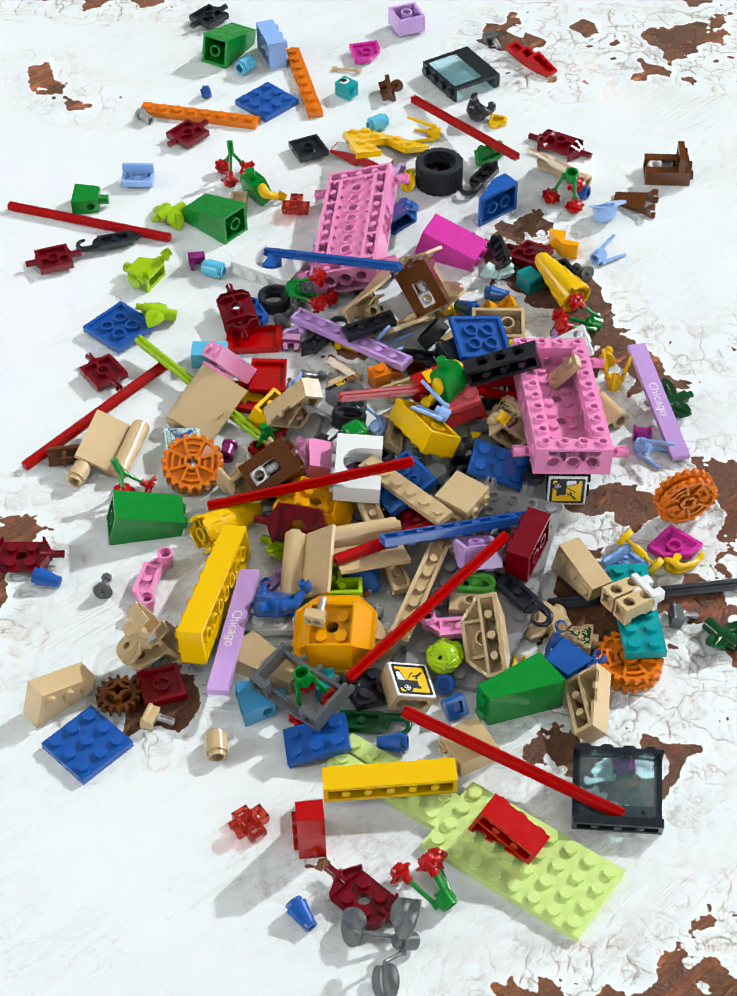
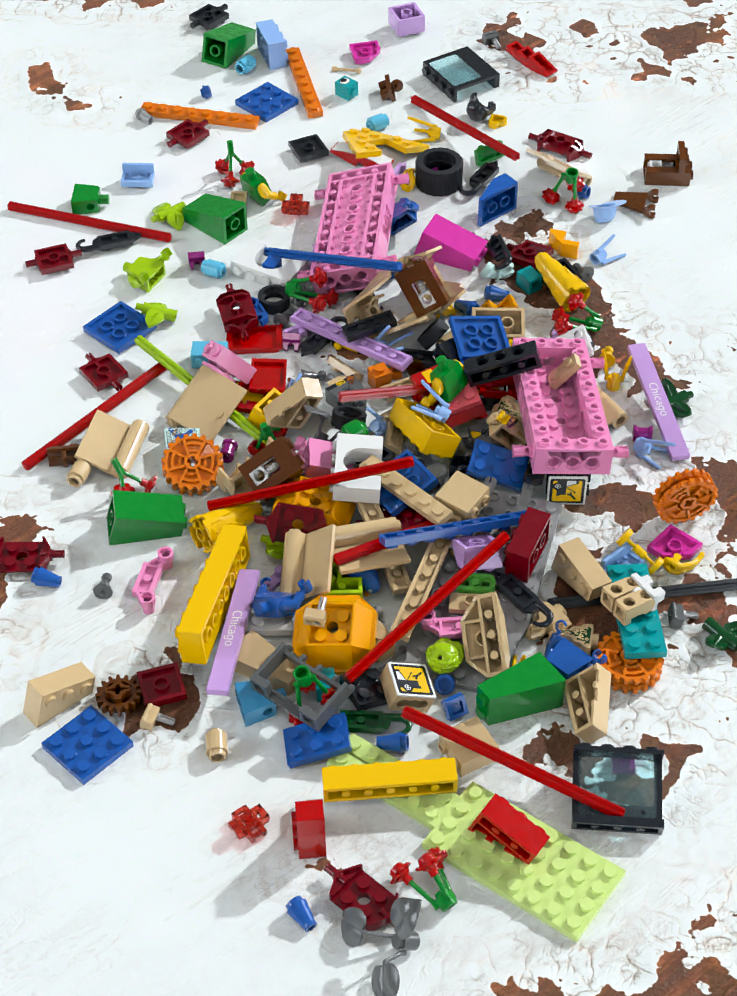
tan piece [116,601,184,671] -> none

